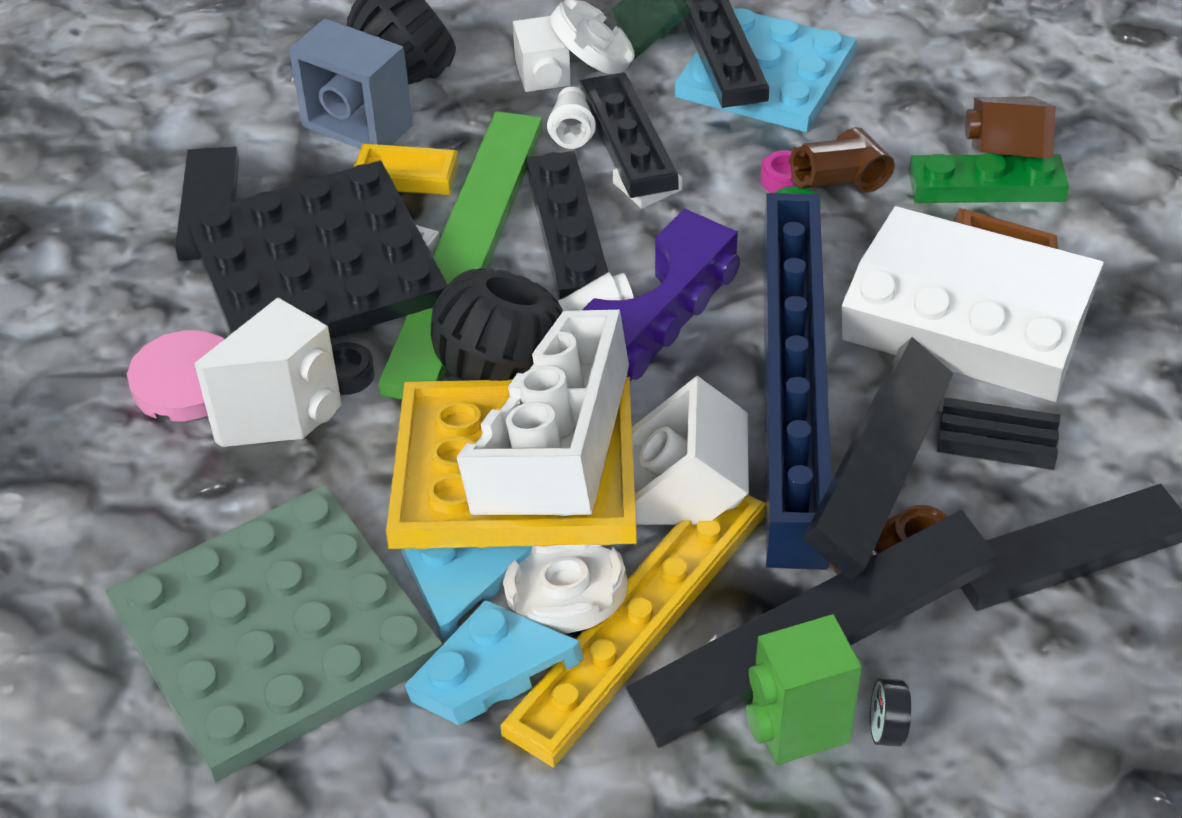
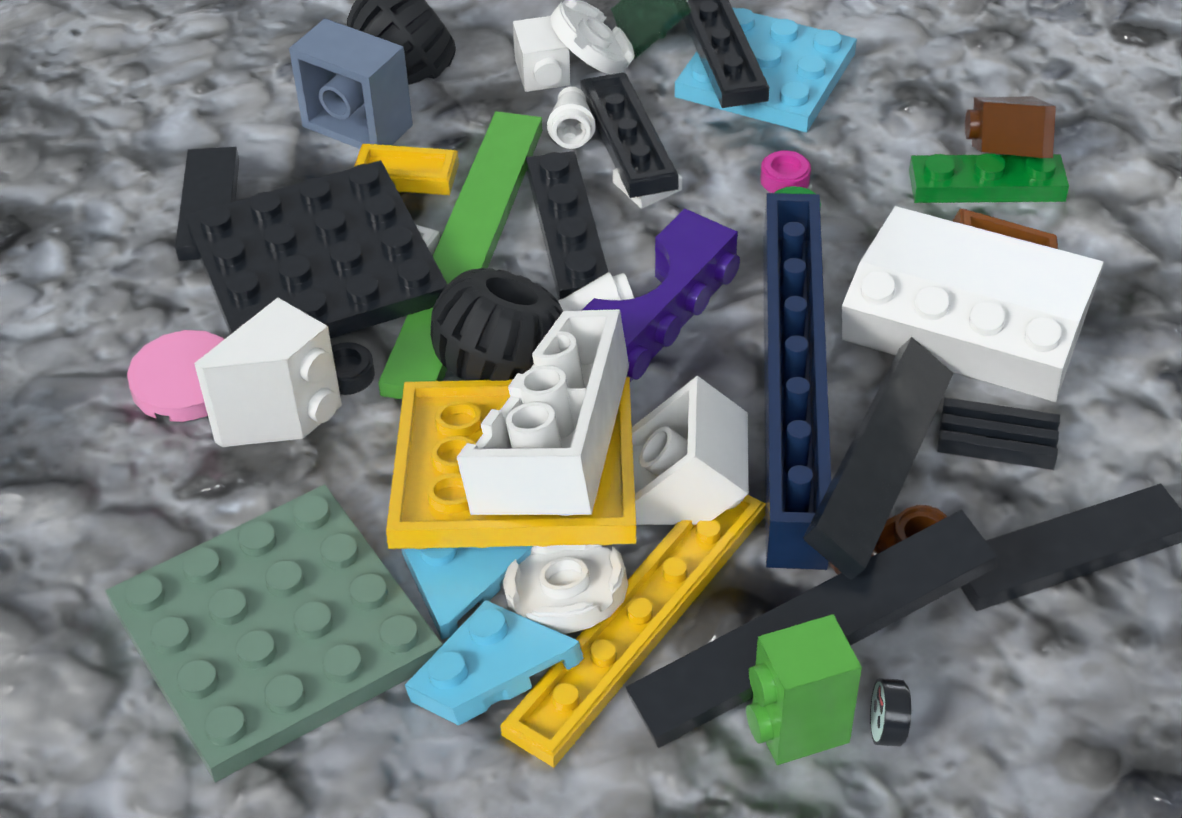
reddish brown piece [788,127,895,192] -> none

